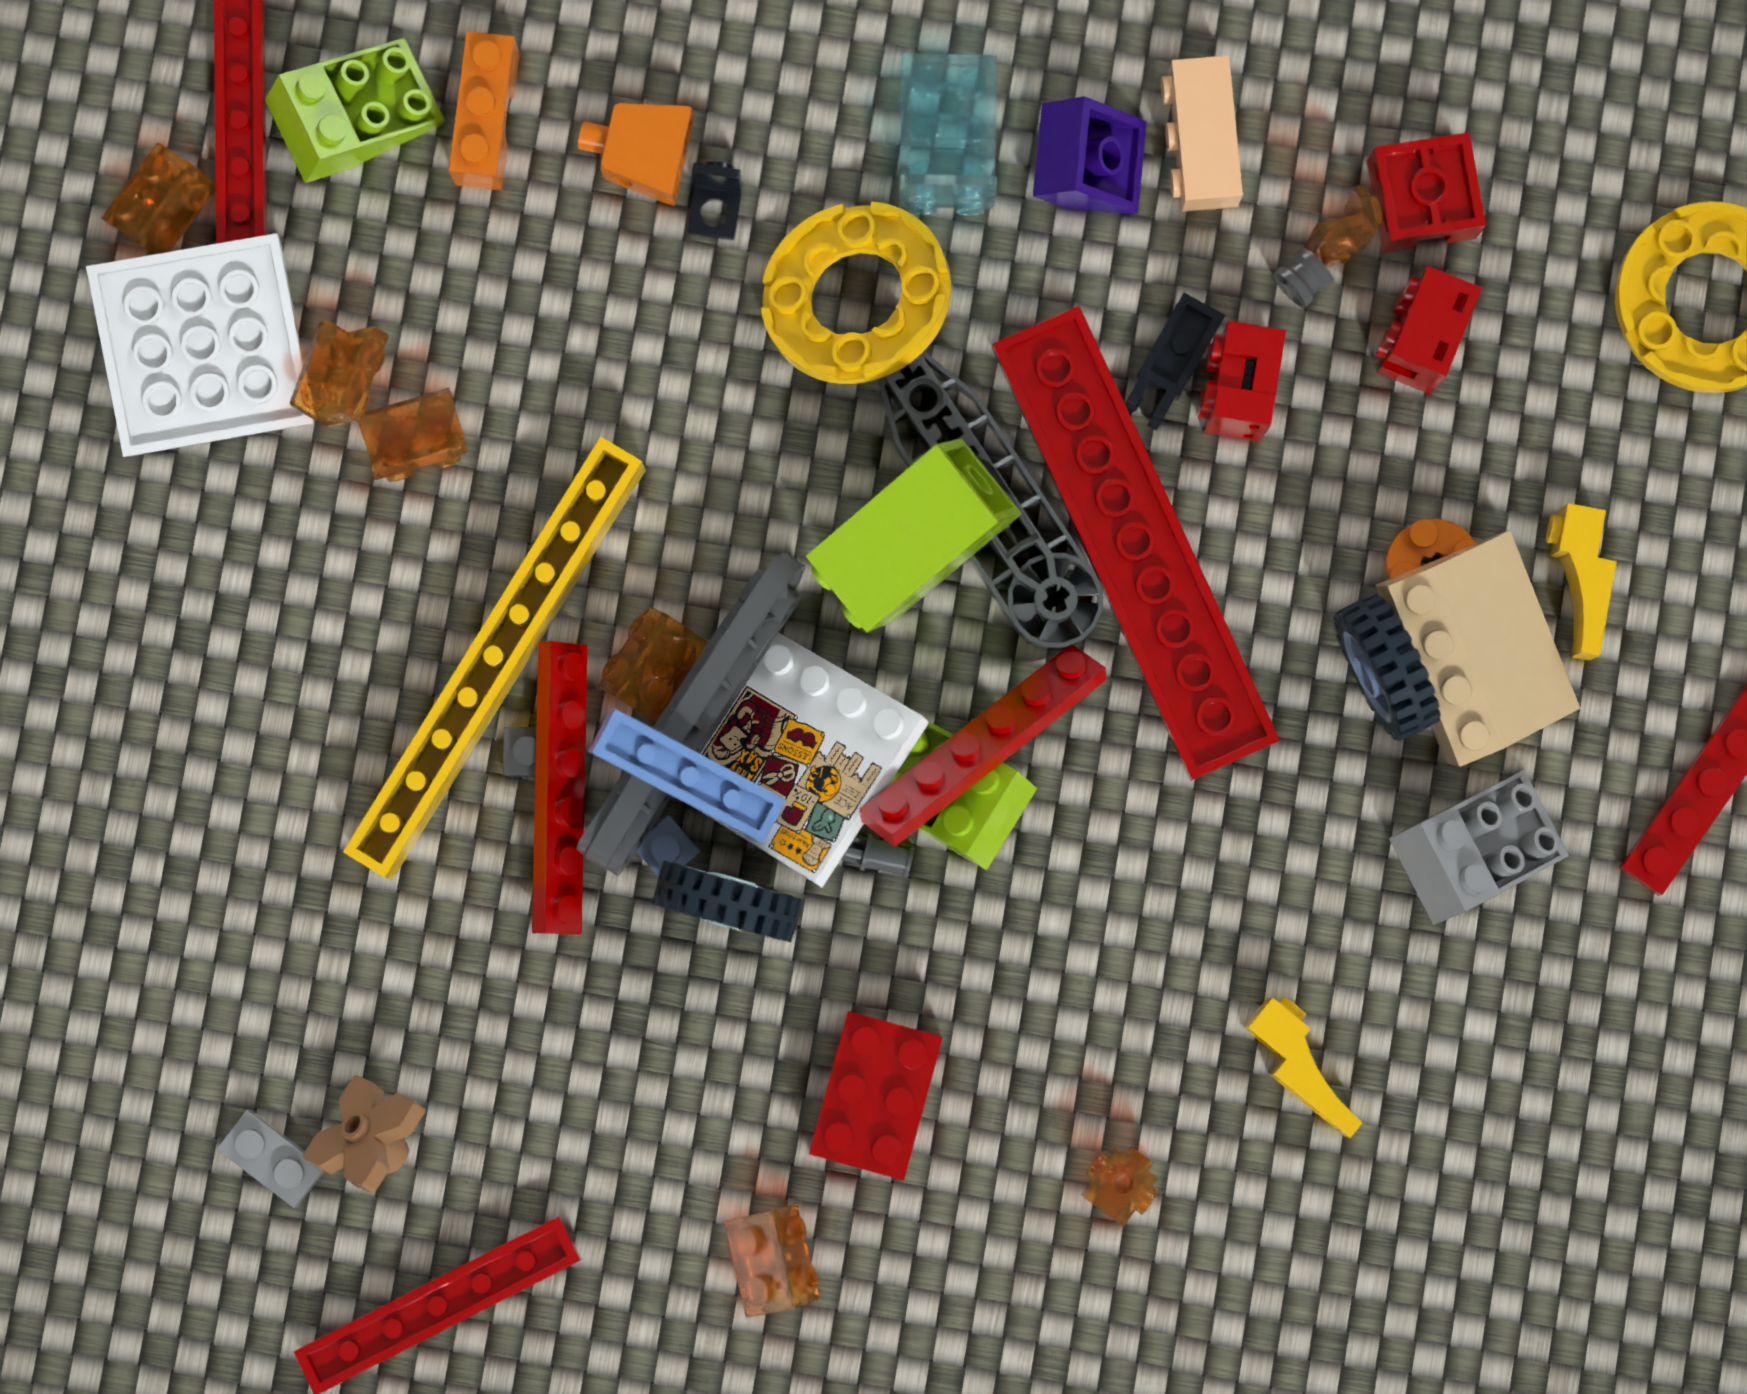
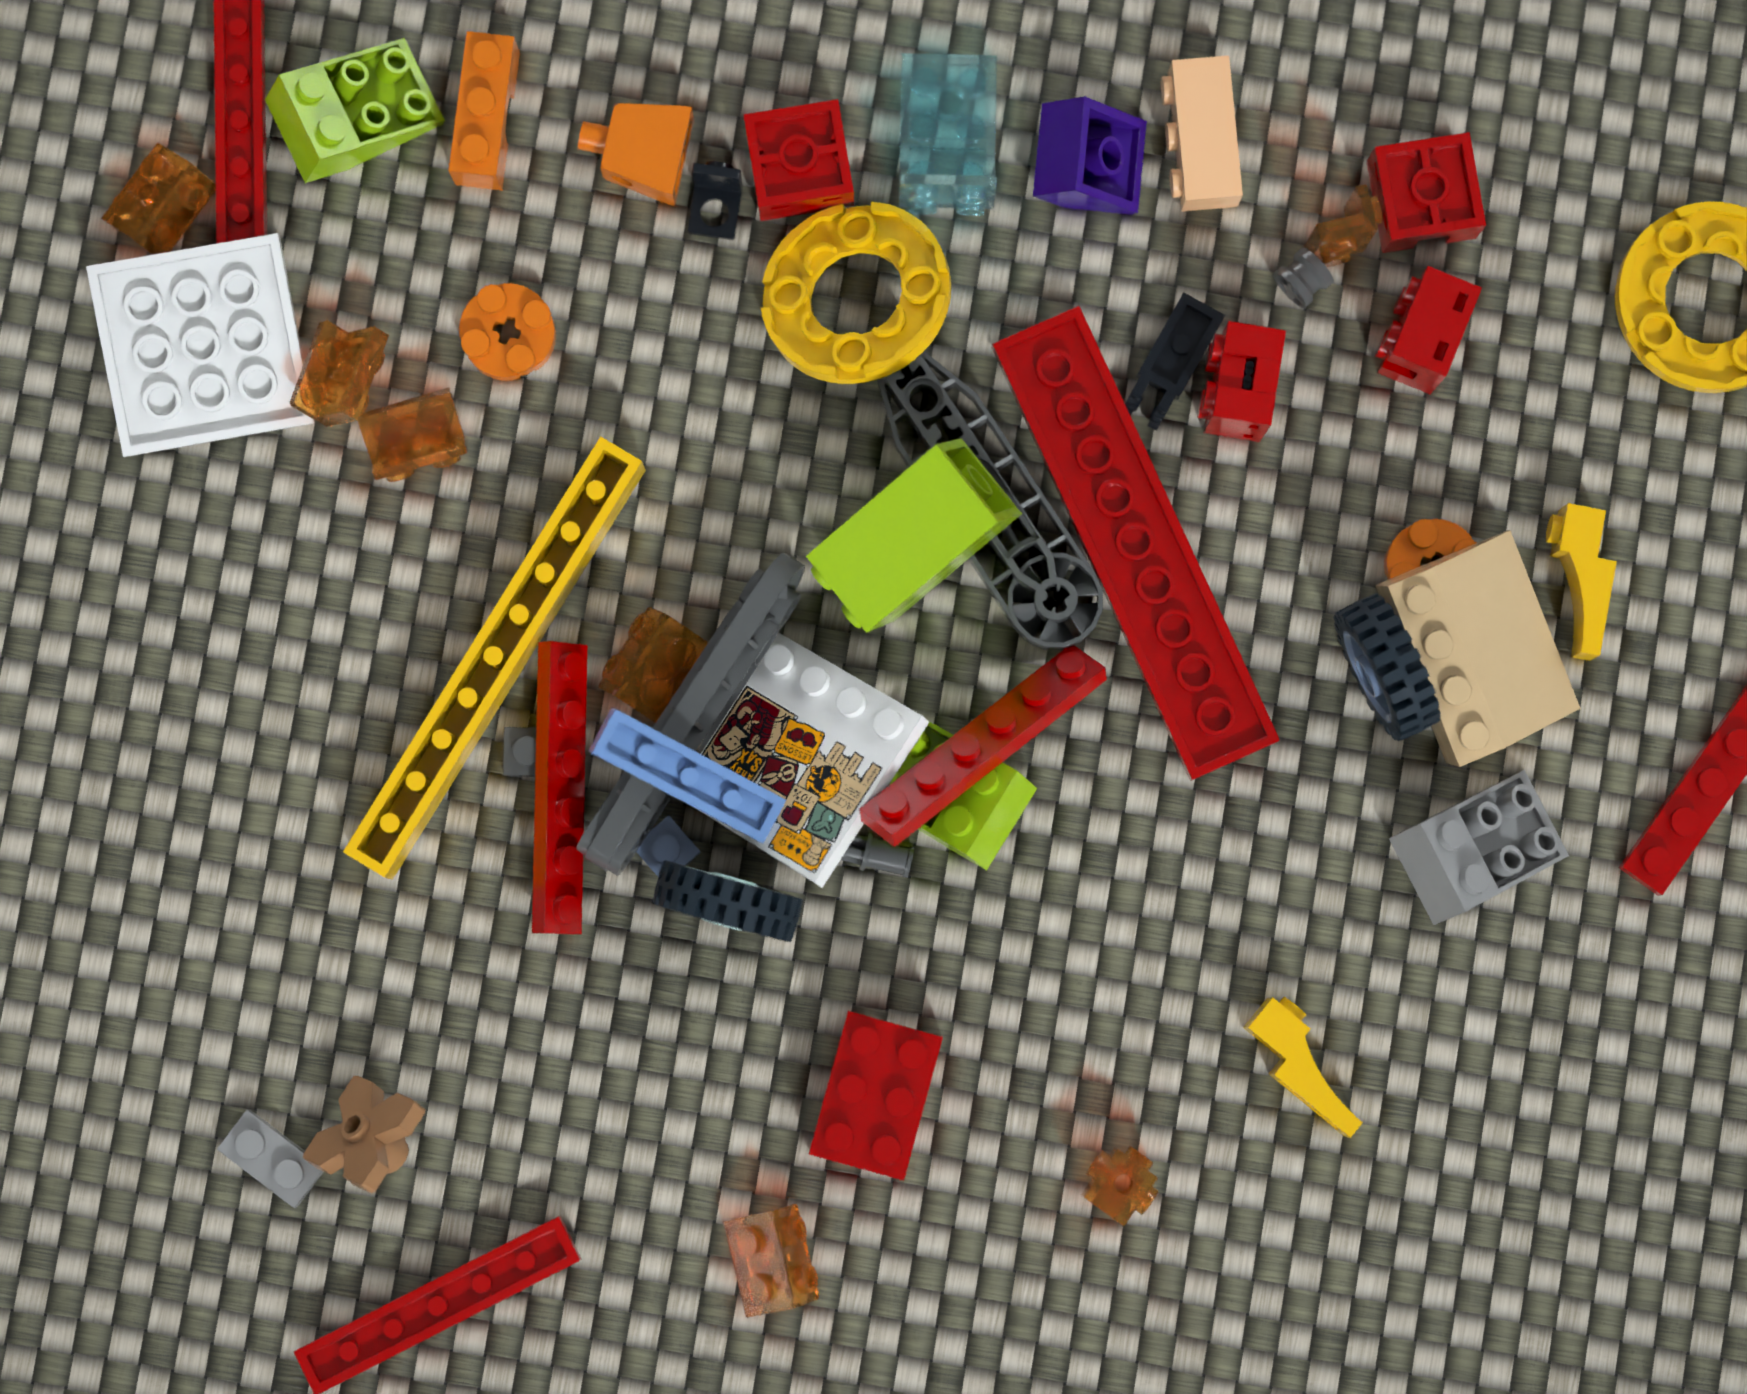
none -> orange plate [459,283,556,381]
none -> red piece [743,99,854,221]

